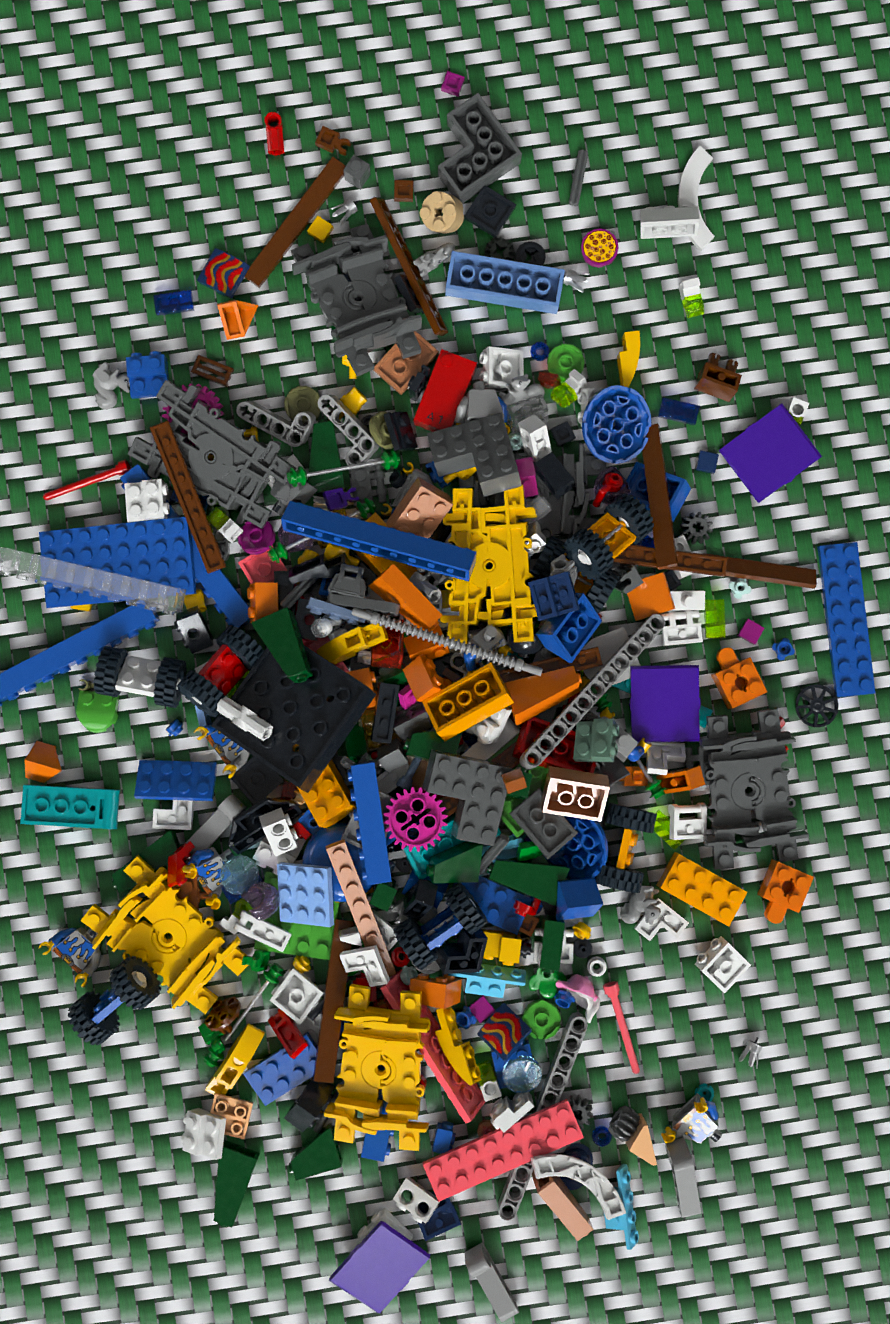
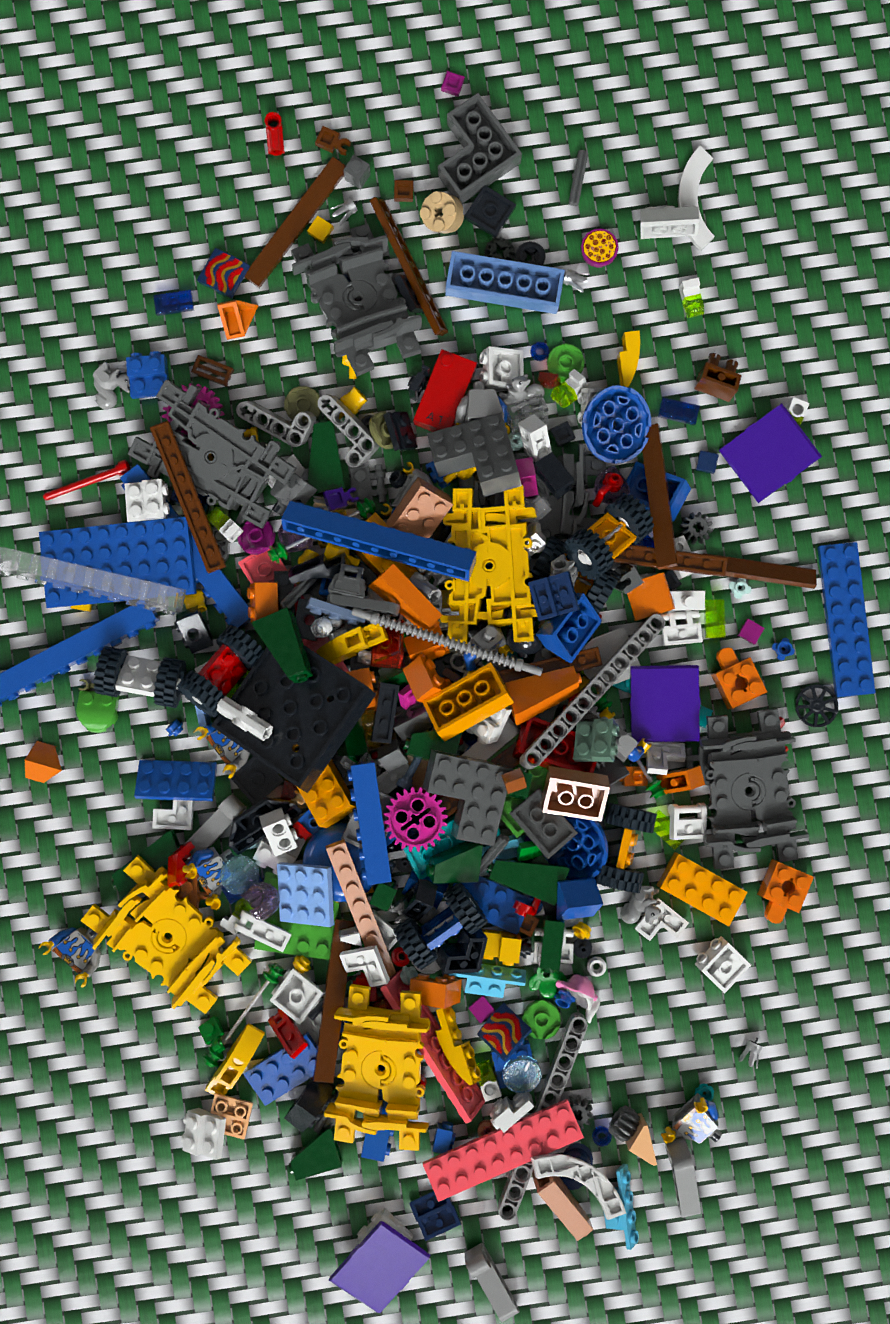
teal hinge [20,784,120,829] -> none
black plate [68,956,161,1045] -> none
reddish brown plate [204,997,241,1034] -> none
dark green slope [214,1140,260,1228] -> none
green plate [241,950,271,972] -> none
green axle [287,450,400,487] -> none
nougat plate [373,331,439,395] -> none
white brick [393,1177,440,1223] -> none
light grey animal [413,243,455,277] -> none
blue plate [456,1006,477,1029] -> none
coral piece [603,981,640,1074] -> none

